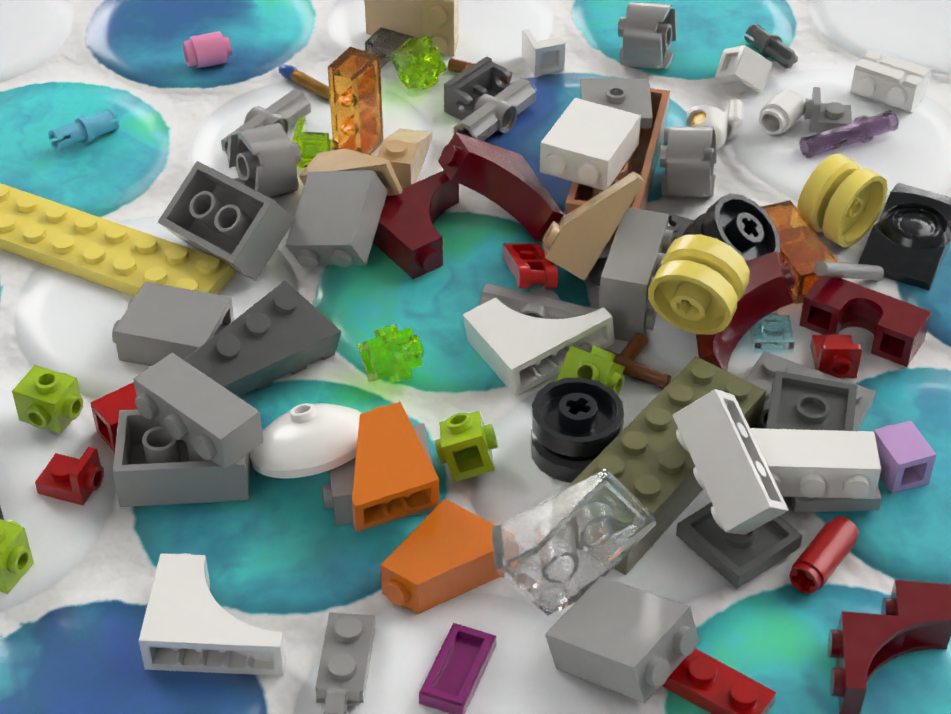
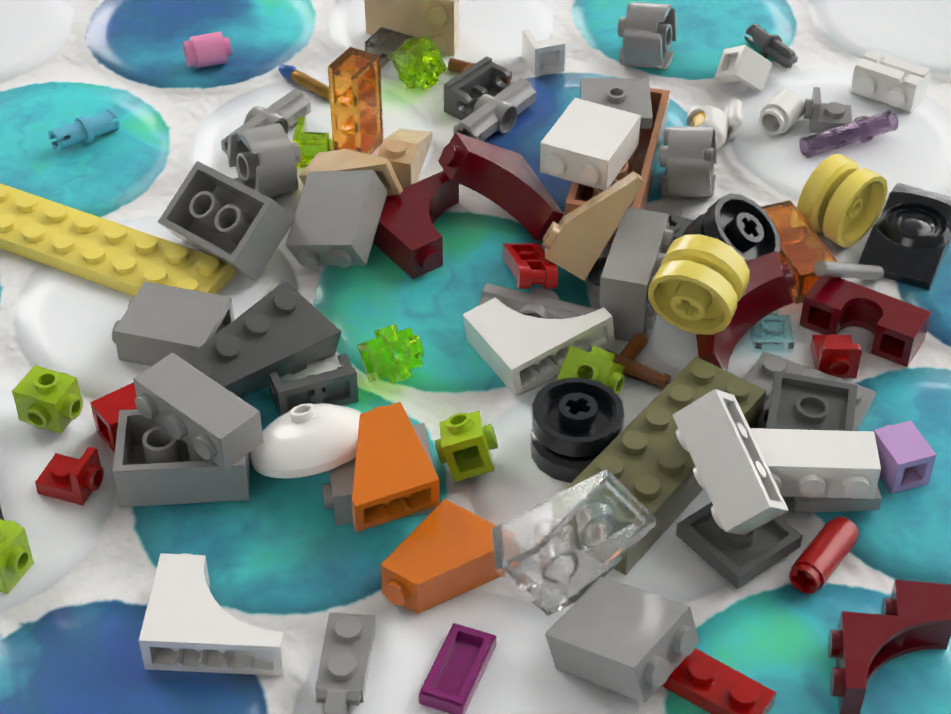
none -> dark grey hinge [268,354,359,416]

